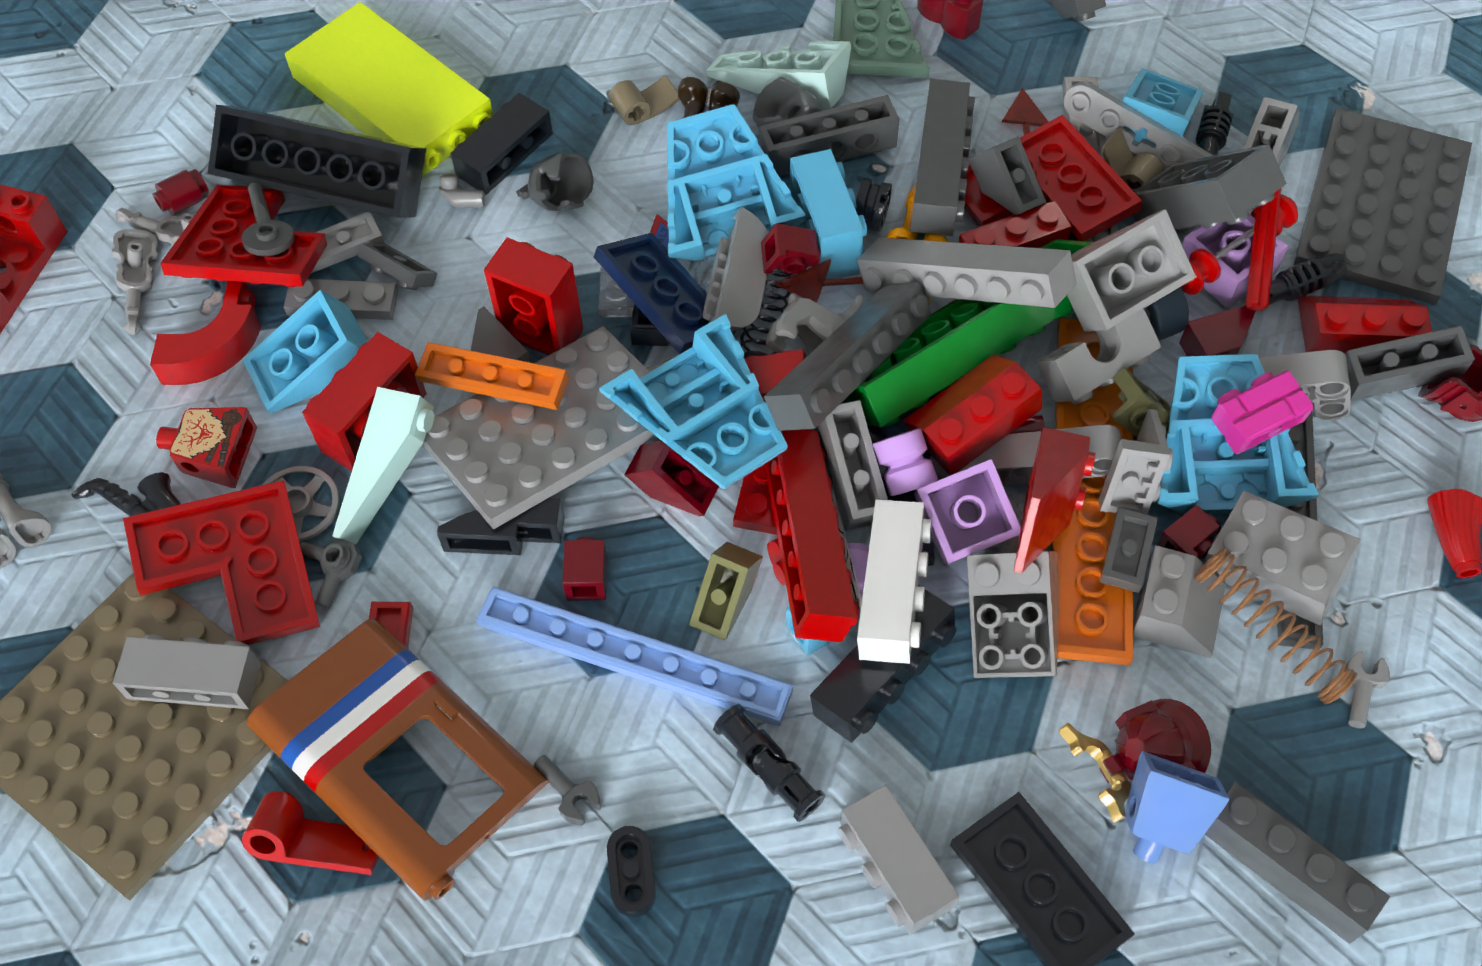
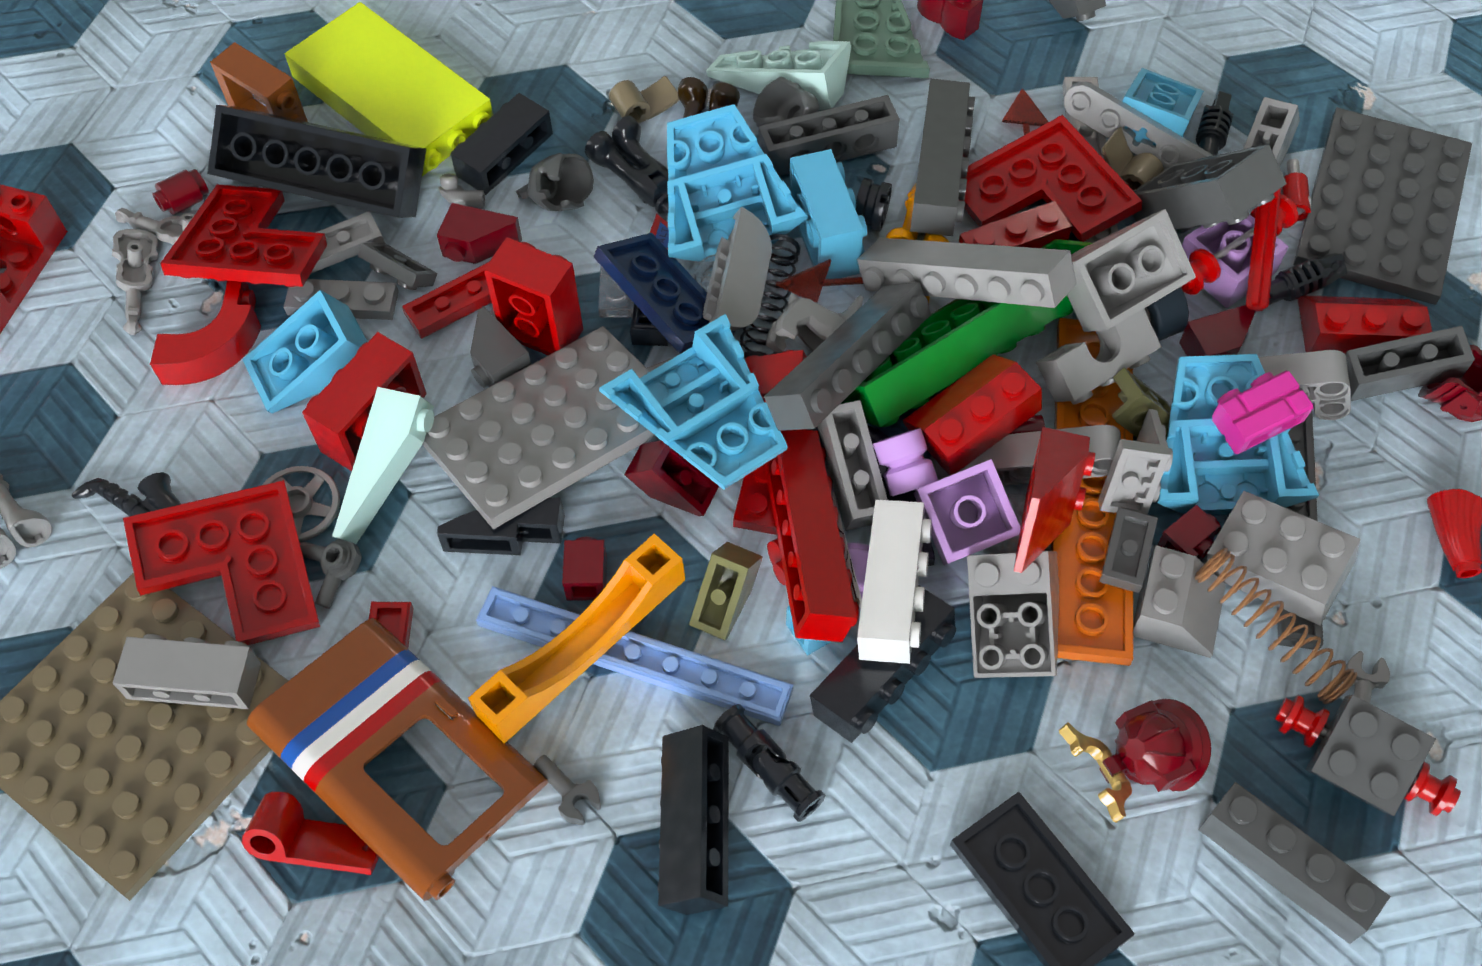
red torso [156,407,257,488] -> none
dark grey piece [242,182,295,256] -> none
orange plate [415,342,570,410] -> none
black plate [607,826,656,917] -> none
dark red brick [761,223,821,274] -> none
light grey brick [838,785,959,935] -> none
dark grey slope [968,136,1046,215] -> none
medium blue torso [1125,751,1230,864] -> none
none -> dark orange window [210,42,308,122]
none -> red plate [402,262,492,339]
none -> dark red slope [437,203,522,264]
none -> light orange arch [468,534,685,744]
none -> black piece [585,116,668,216]
none -> black brick [658,725,729,915]
none -> dark grey brick [1274,694,1461,816]
none -> red piece [1281,159,1311,221]

